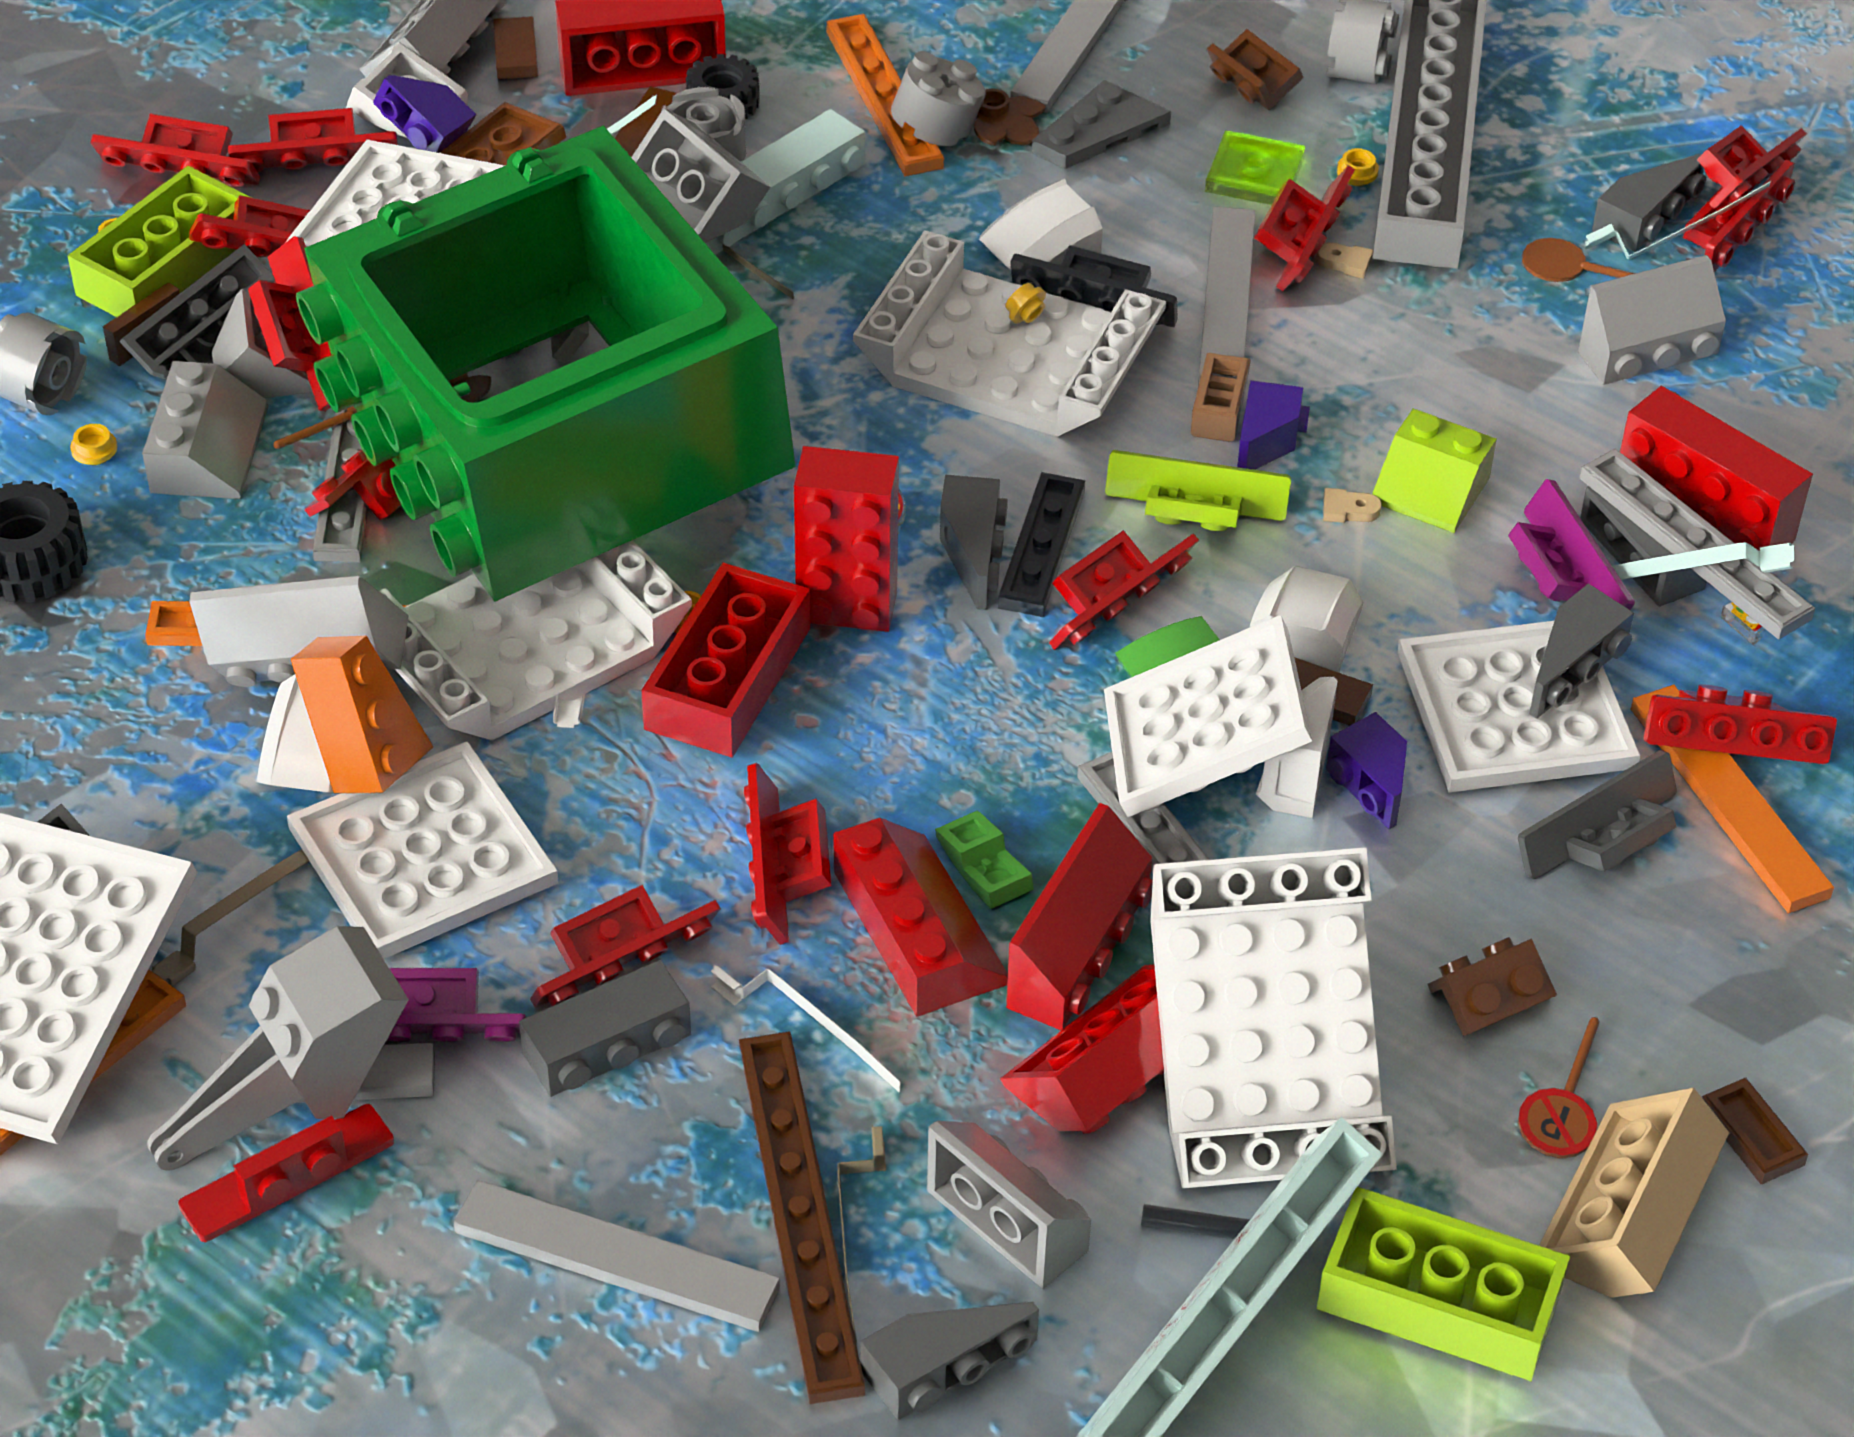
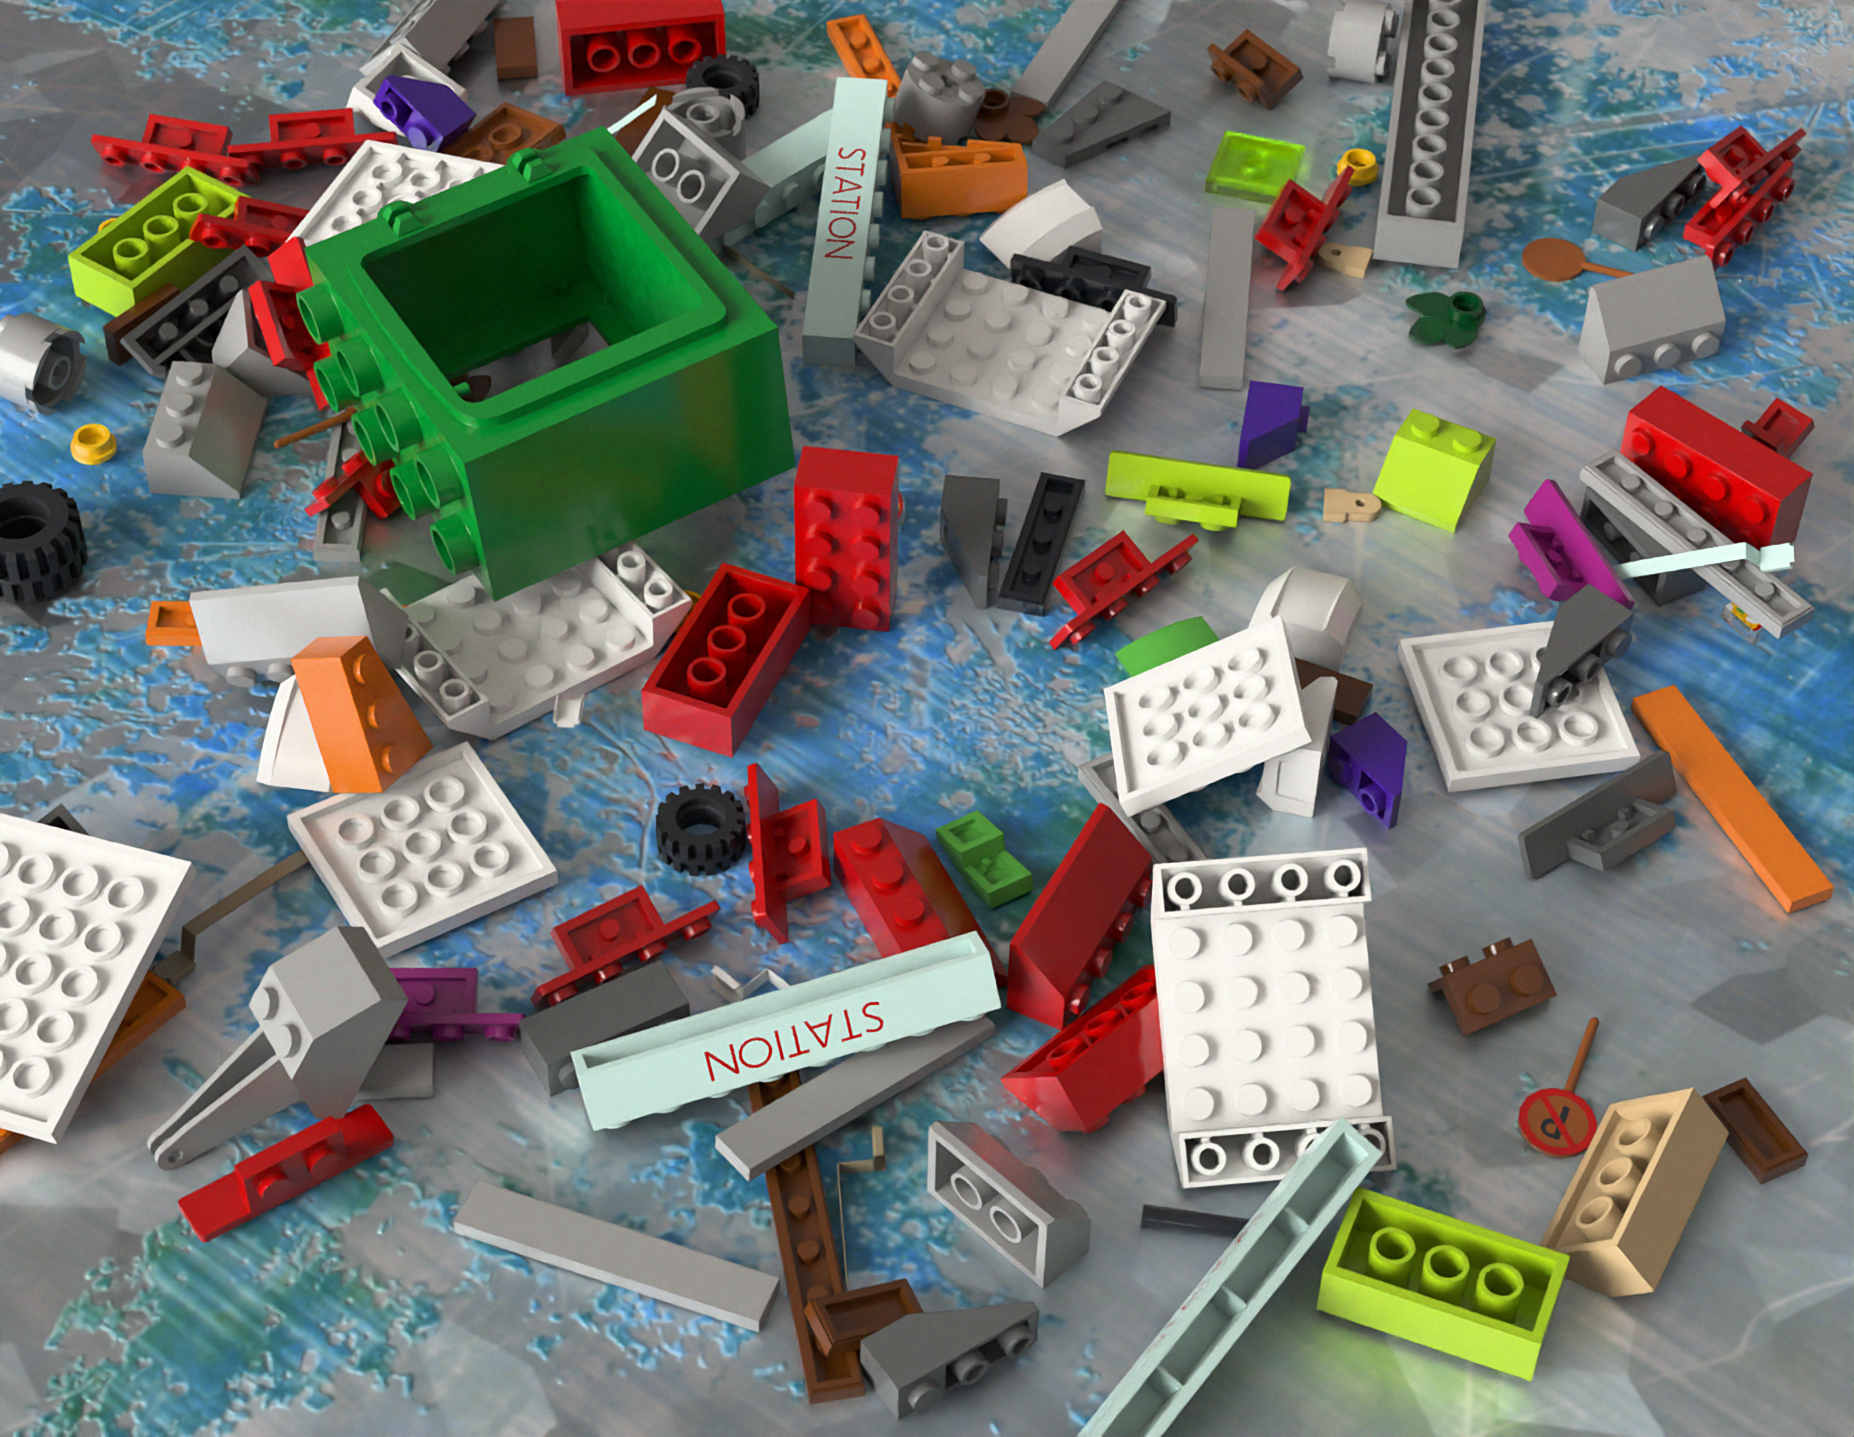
yellow plate [1005,283,1046,324] -> none
medium nougat slope [1191,353,1251,442] -> none
light aqua piece [1585,181,1770,260] -> none
red bracket [1644,684,1837,764] -> none
none -> light aqua brick [570,931,1001,1131]
none -> black tyre [656,783,746,876]
none -> light grey tile [715,1015,995,1181]
none -> light aqua brick [802,77,895,367]
none -> reddish brown tile [804,1278,924,1357]
none -> orange wedge [890,133,1028,220]
none -> dark green plate [1405,291,1486,350]
none -> red bracket [1741,398,1815,459]

